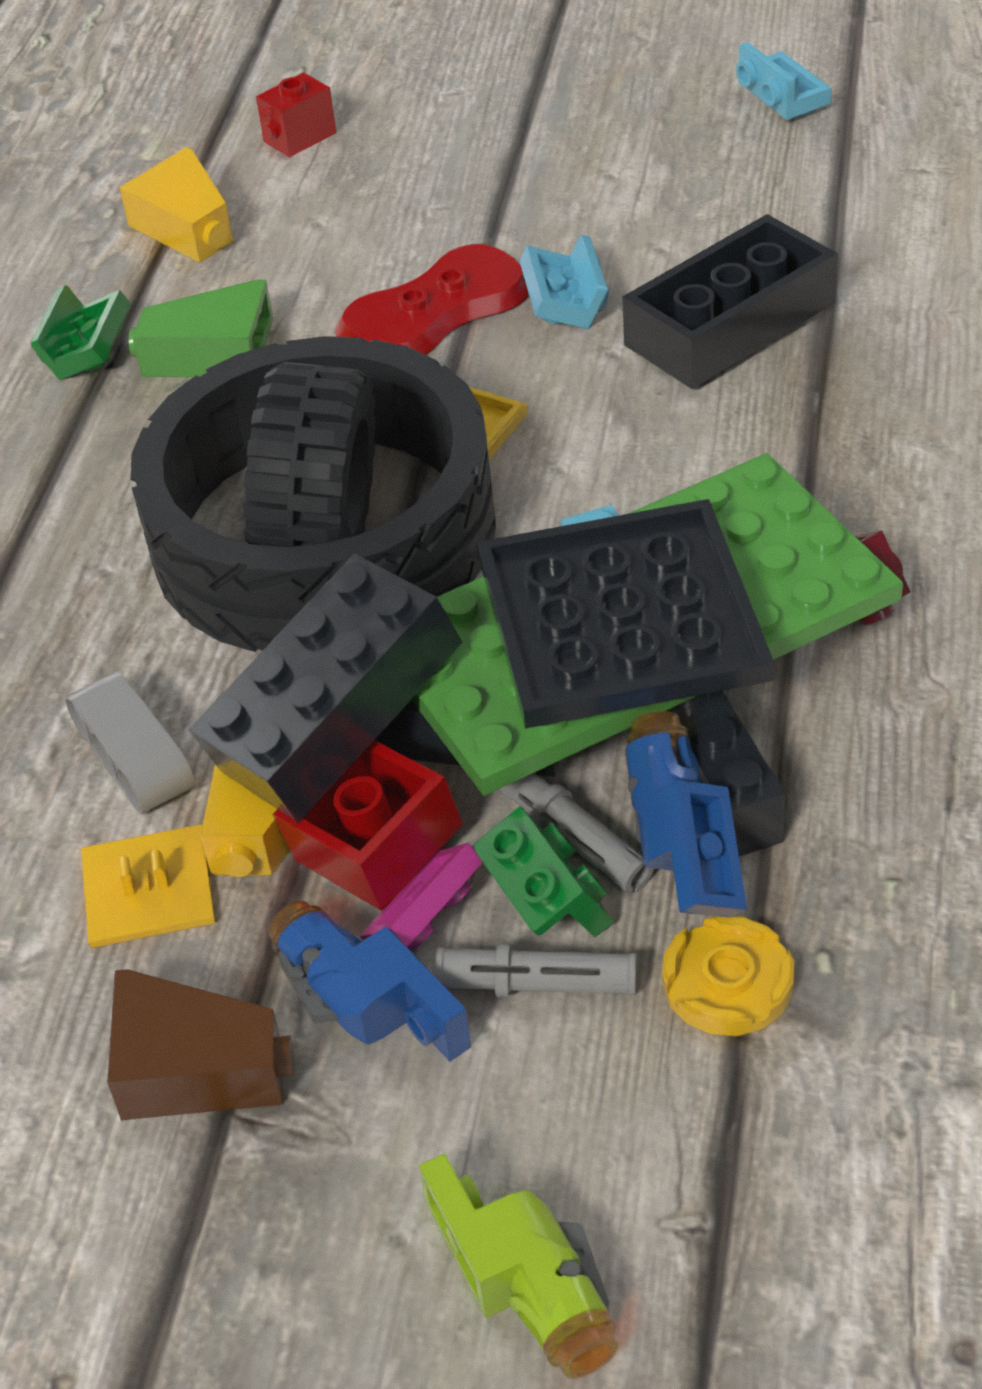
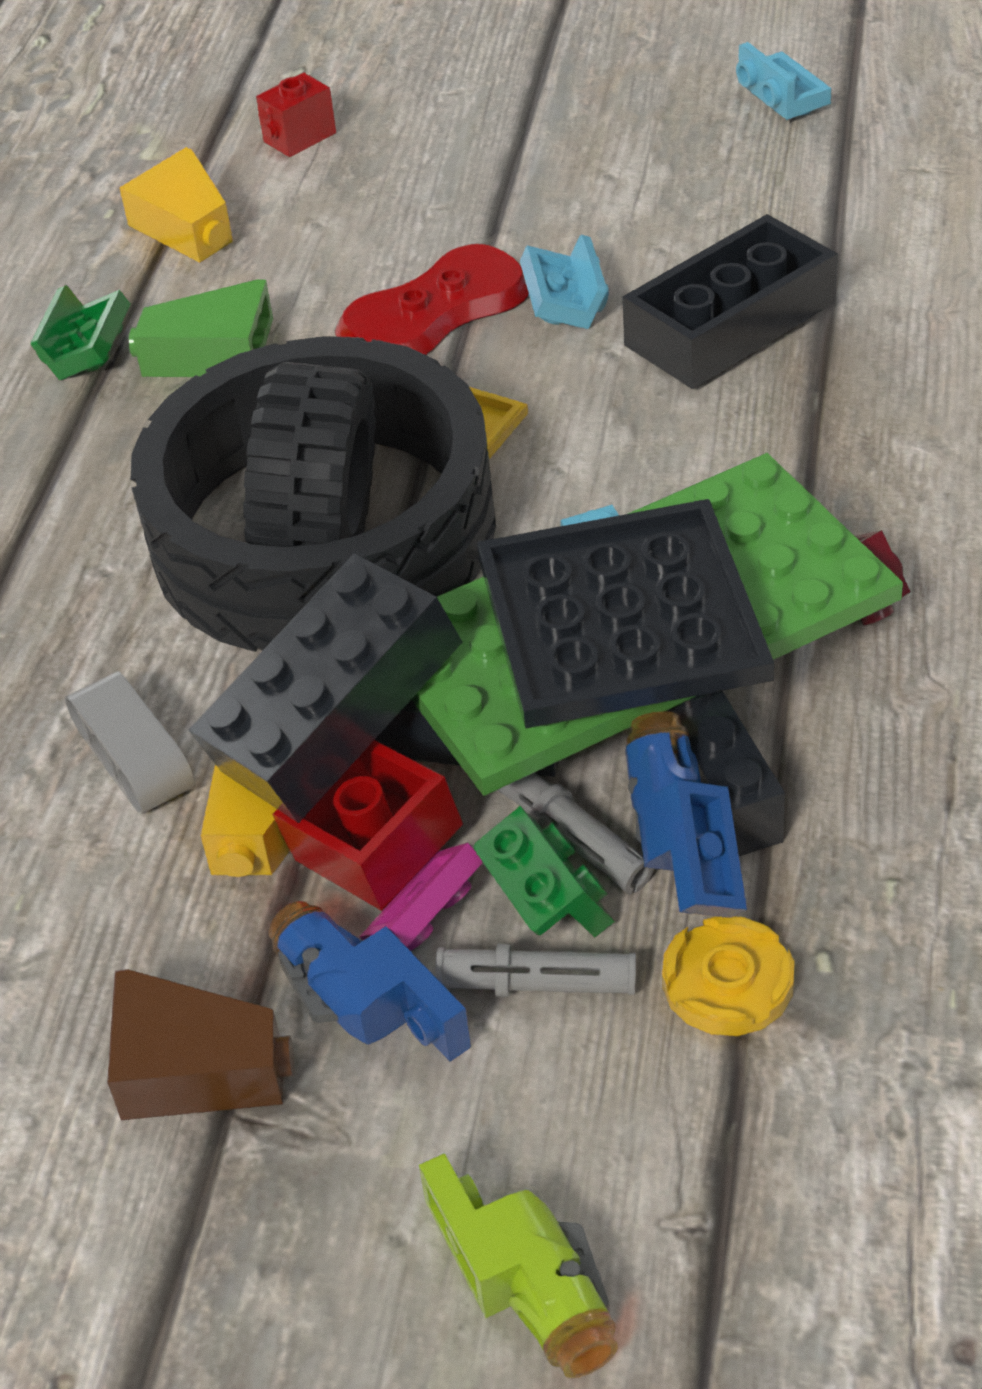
yellow piece [81,824,216,949] -> none

